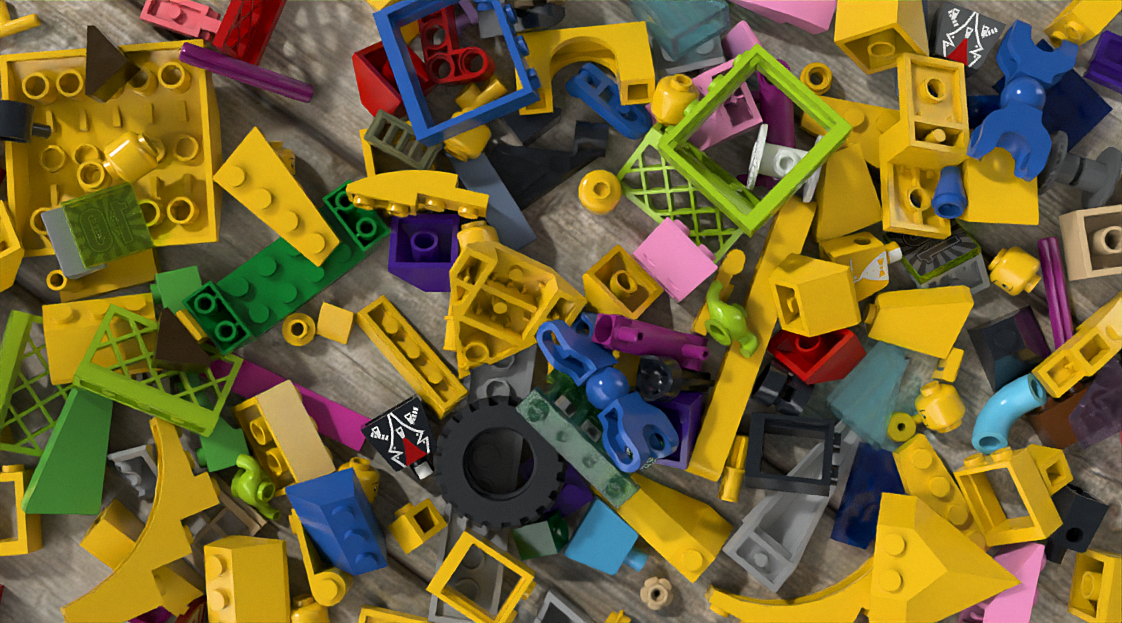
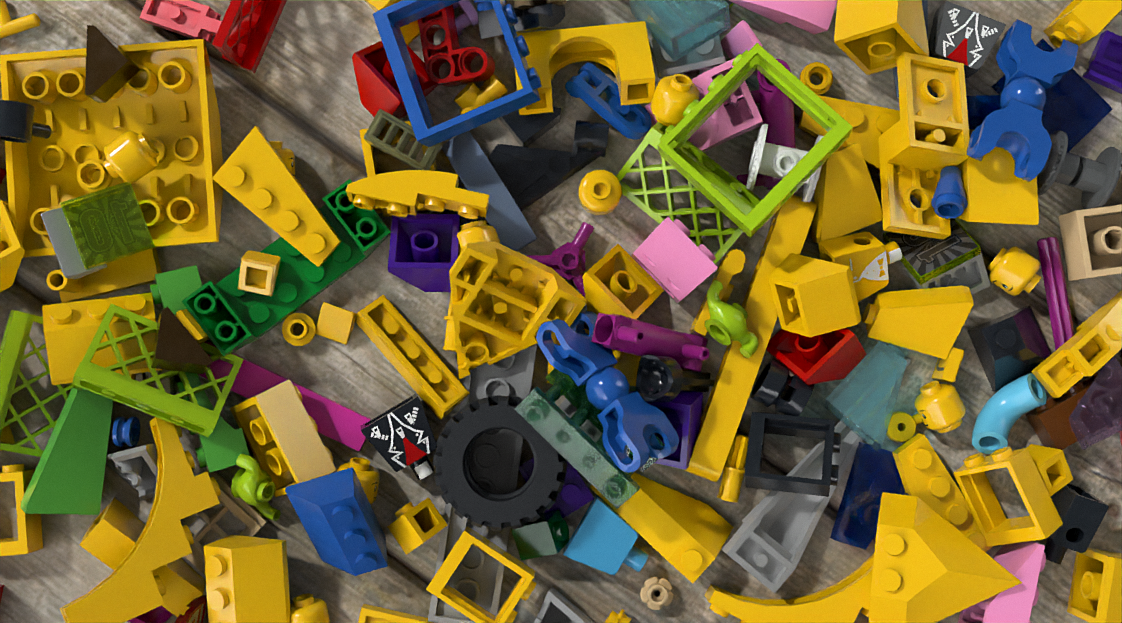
magenta axle [179,42,314,103] -> none
yellow door [289,508,353,606] -> none
yellow head [443,109,491,162] -> none
none -> blue bush [112,416,140,447]
none -> yellow slope [238,250,281,296]
none -> magenta piece [527,222,595,297]

